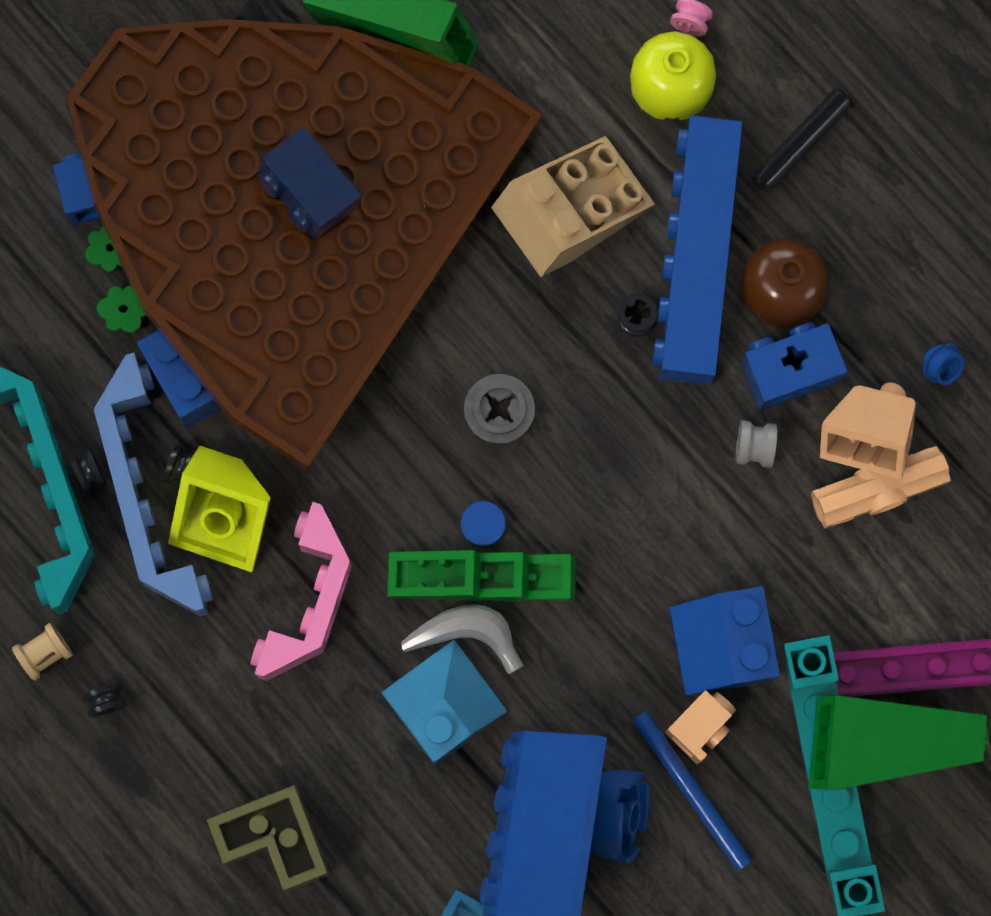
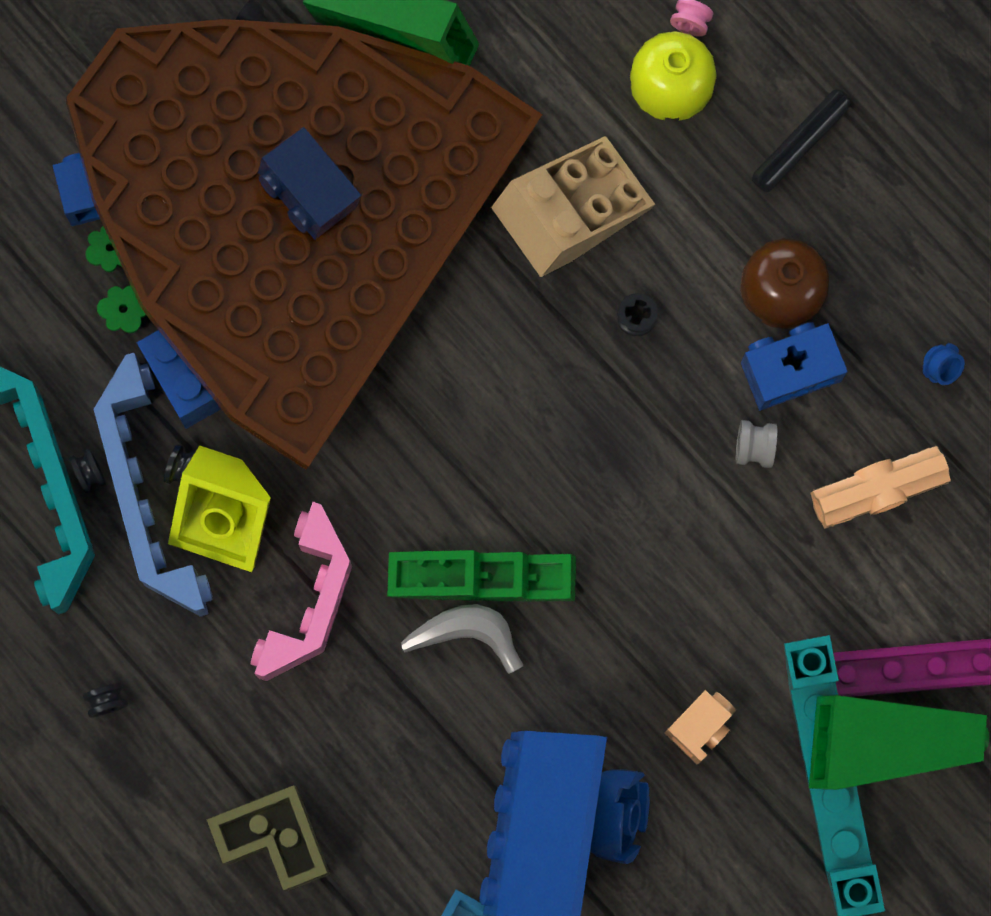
tan bush [12,622,73,681] -> none
dark azure slope [381,640,507,766] -> none
blue tile [461,501,505,548] -> none
flat silver gear [464,374,535,444] -> none
blue bar [632,710,752,871] -> none
blue brick [652,115,742,385] -> none
blue slope [669,586,780,696] -> none
light nougat torso [820,383,916,480] -> none

